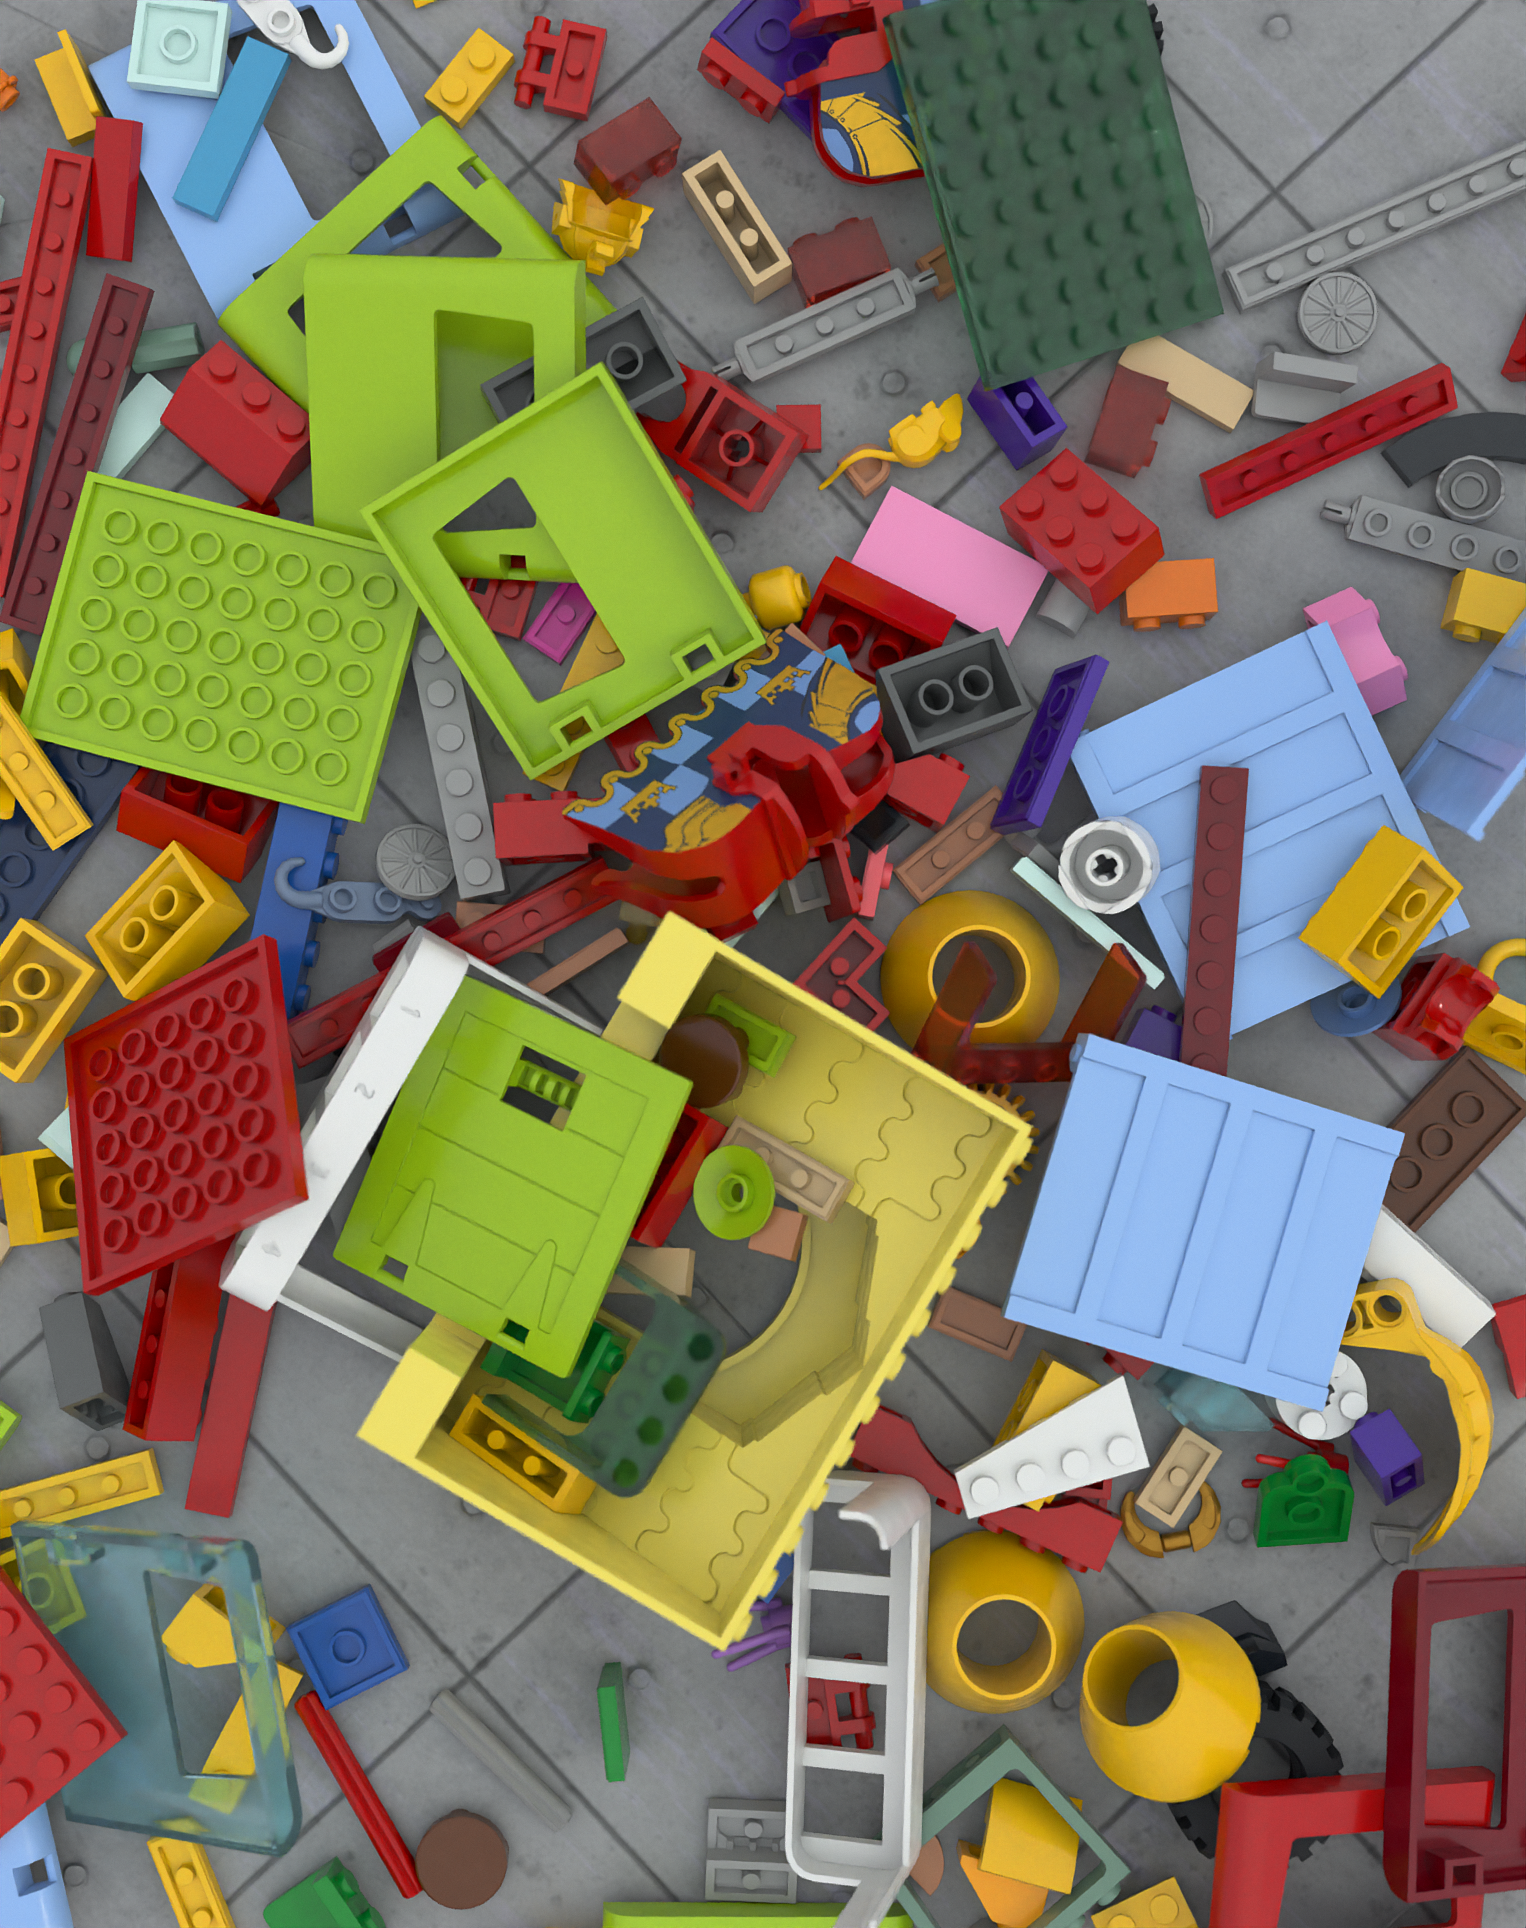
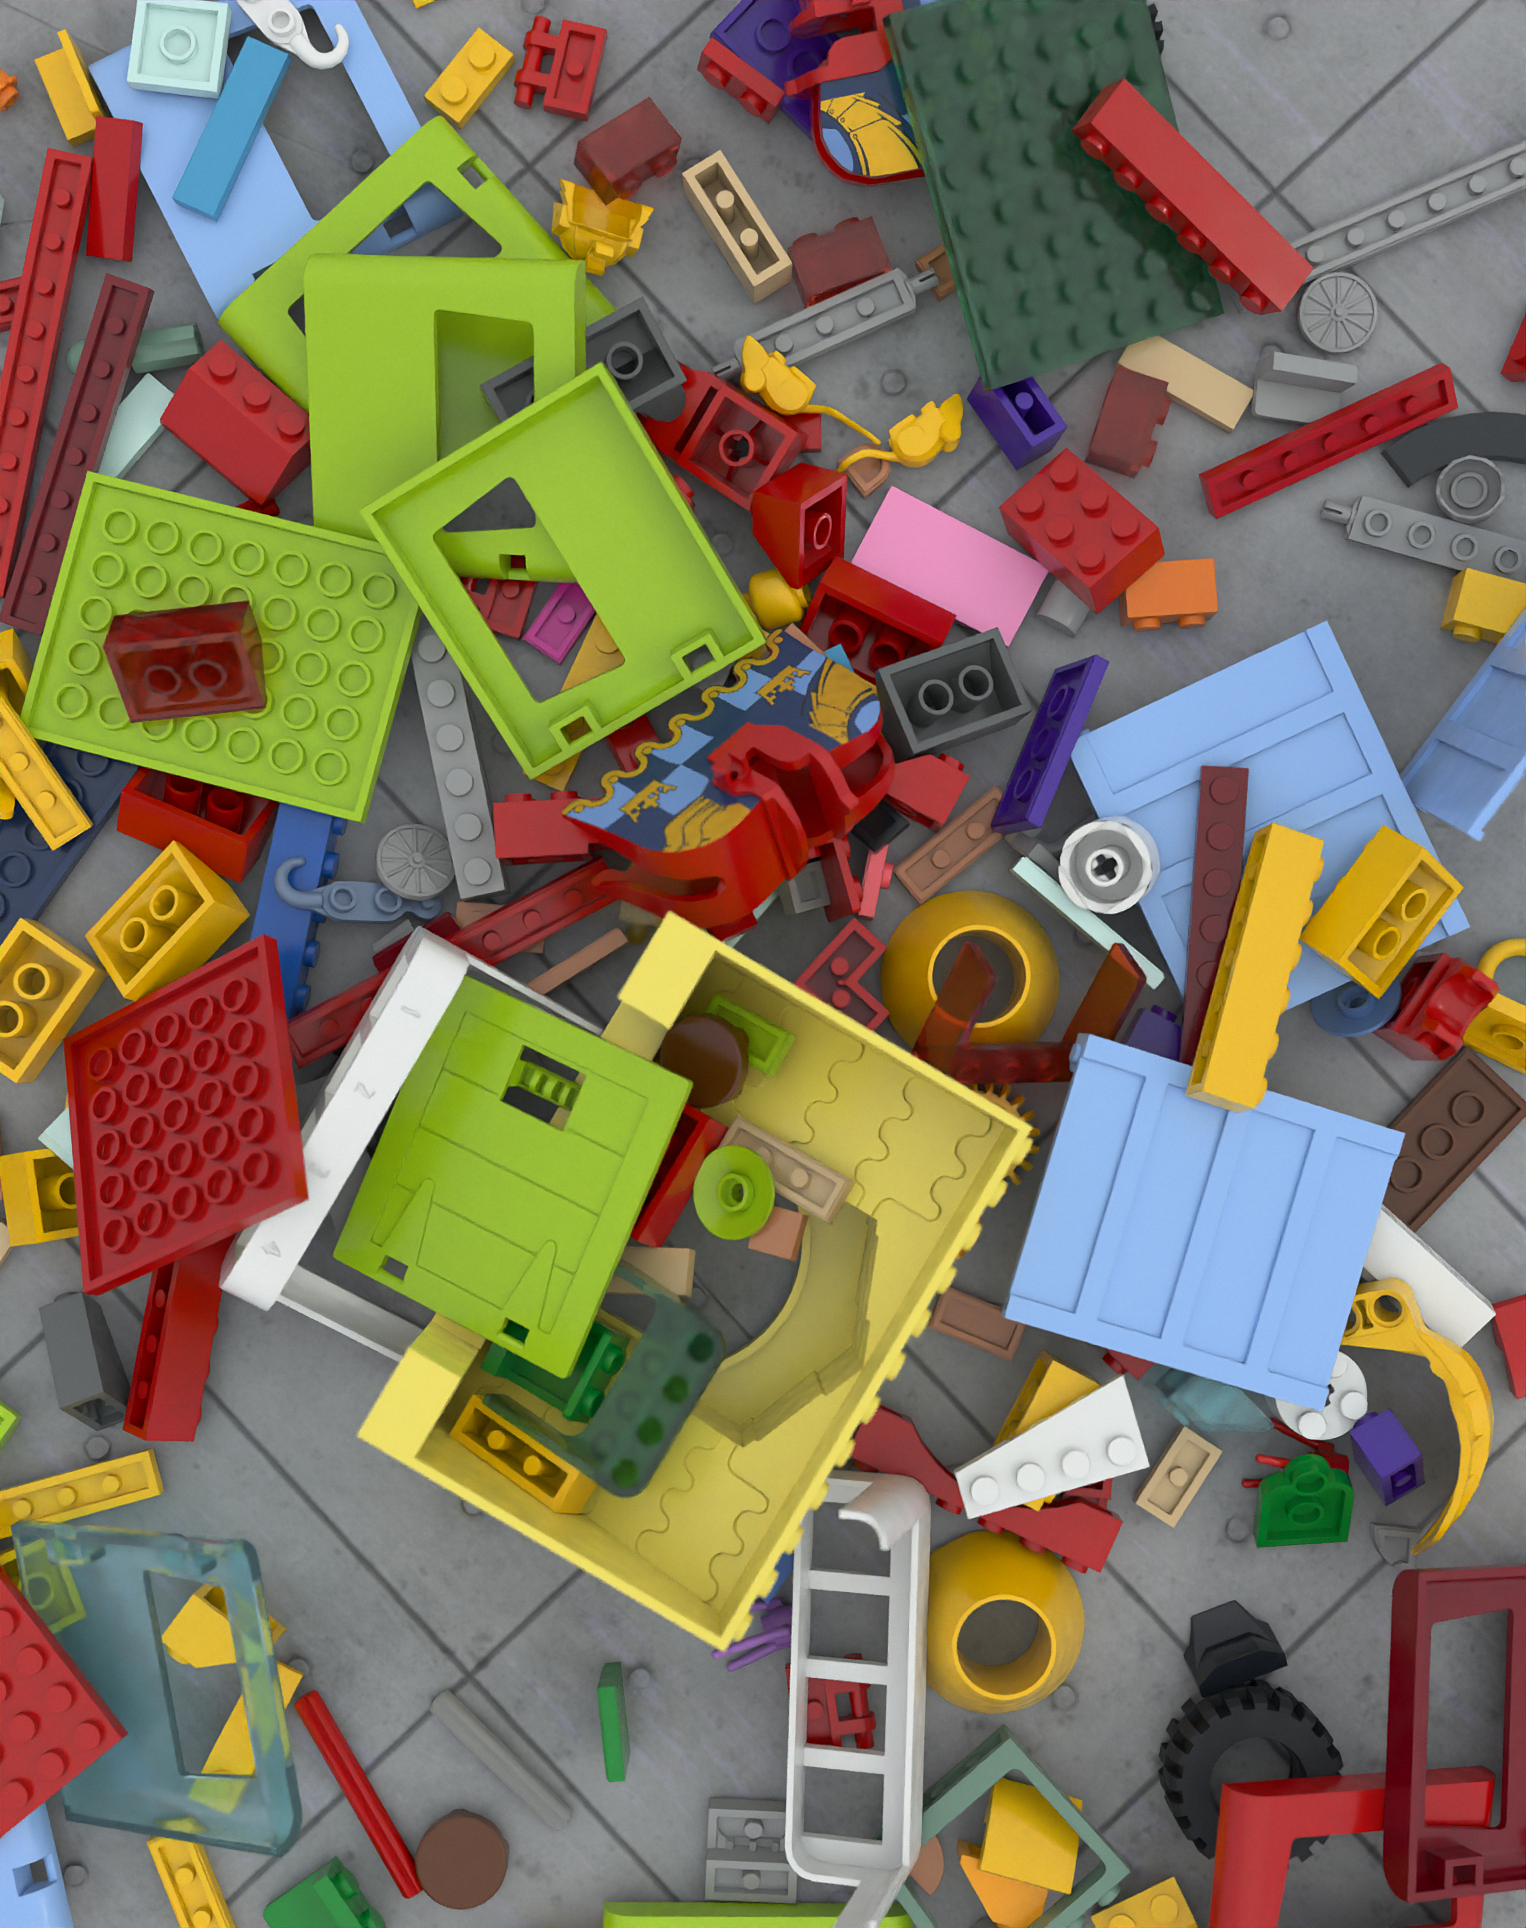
red tile [184,1293,277,1518] -> none
blue tile [286,1584,410,1710] -> none
yellow cone [1079,1611,1261,1803] -> none
pearl gold piece [1120,1481,1221,1558] -> none
bright pink brick [1303,587,1408,716] -> none
none -> clear red slope [103,600,267,723]
none -> yellow animal [740,335,881,445]
none -> red slope [750,462,847,589]
none -> red brick [1072,78,1314,315]
none -> yellow brick [1185,823,1324,1113]

